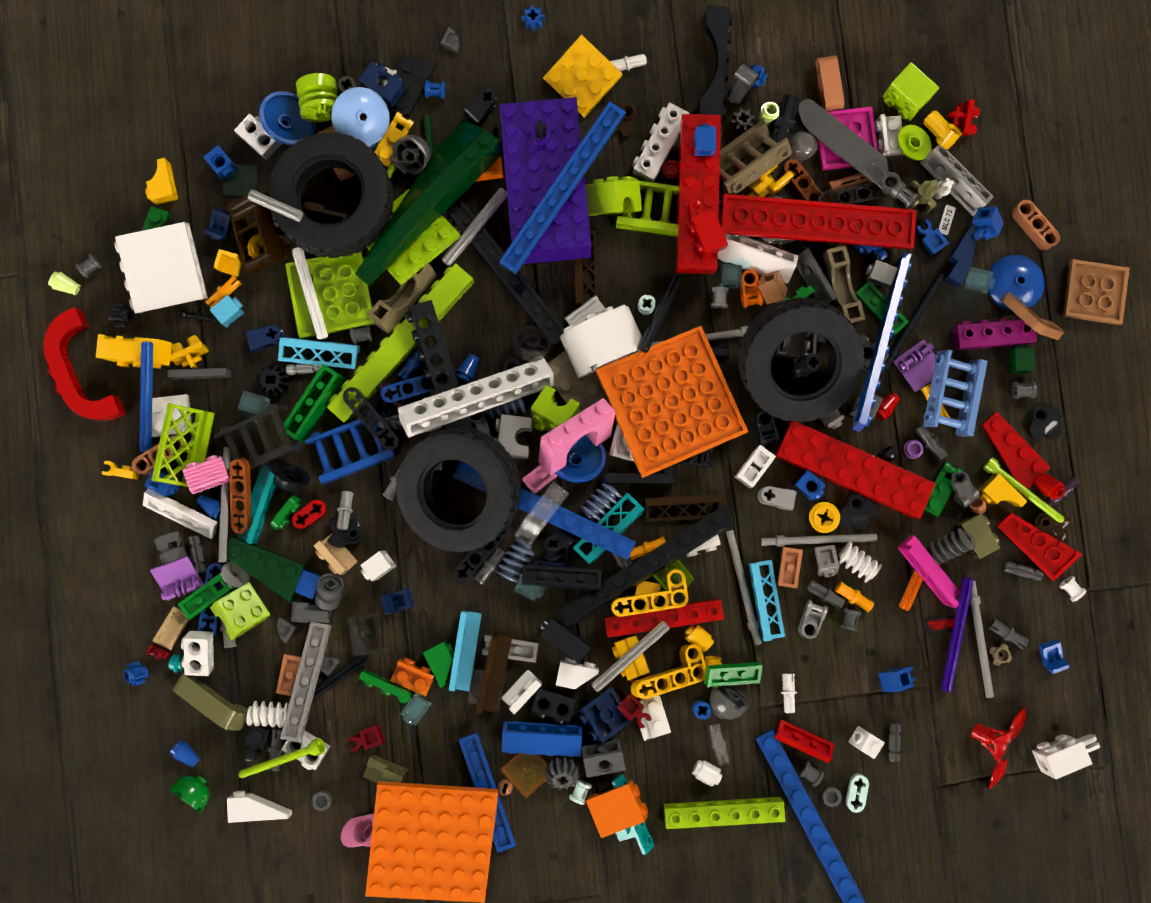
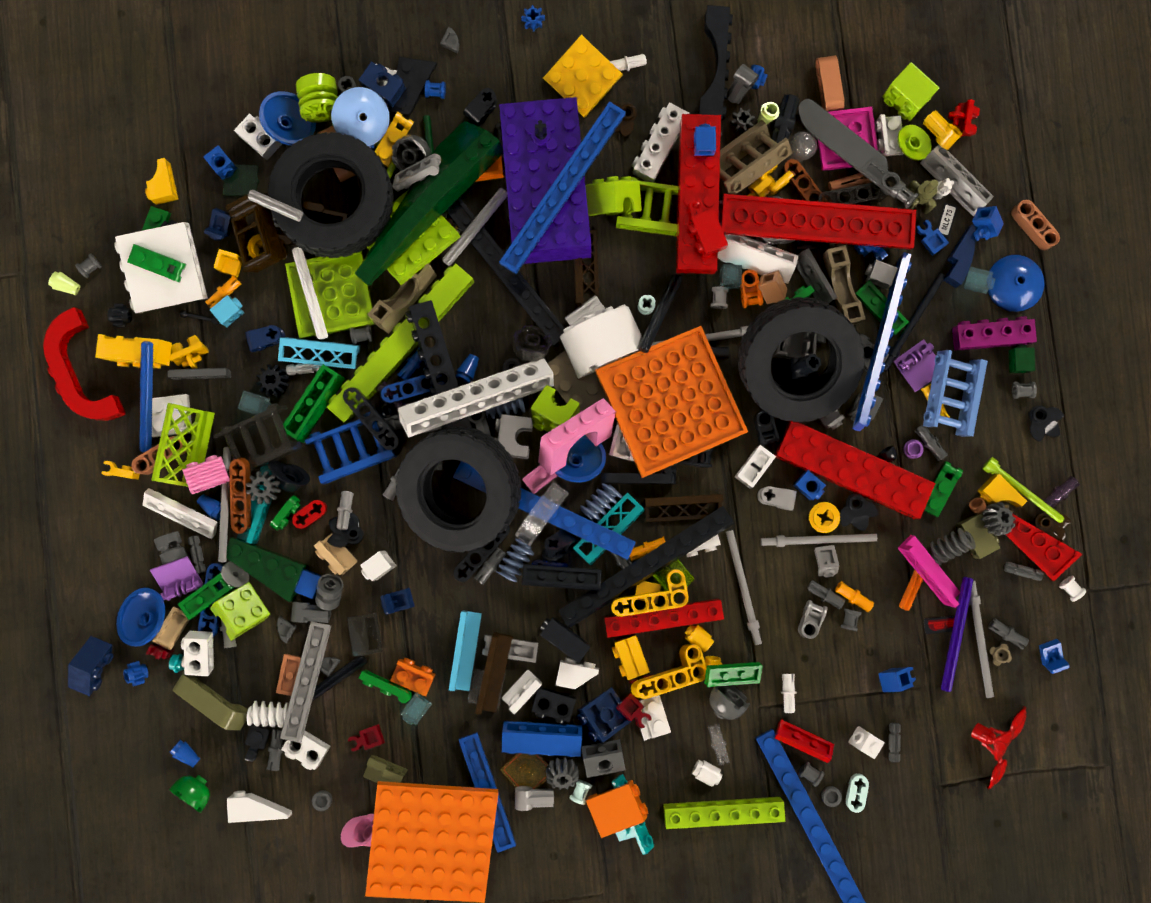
blue brick [144,469,179,497] -> none
lime piece [238,738,325,778] -> none
green slope [423,640,455,688] -> none
nougat hinge [497,779,513,796] -> none
clear light blue brick [514,575,545,601] -> none
light grey axle [592,621,669,692] -> none
red plate [662,160,679,179] -> none
blue bush [692,699,711,720] -> none
medium azure fence [748,560,785,642] -> none
nougat plate [777,547,803,588] -> none
white piece [838,541,882,583] -> none
red cone [875,392,900,421] -> none
dark grey piece [951,471,980,508] -> none
red wing [981,411,1051,494] -> none
medium nougat beam [1001,292,1065,340] -> none
white brick [1032,734,1100,779] -> none
red brick [1034,473,1065,500] -> none
medium nougat plate [1063,259,1130,325] -> none
none -> dark blue brick [68,636,113,696]
none -> blue dish [116,588,165,647]
none -> green plate [127,244,186,283]
none -> dark grey gear [246,471,281,504]
none -> light grey plate [392,154,441,192]
none -> light grey piece [515,786,554,811]
none -> dark grey gear [981,502,1016,536]

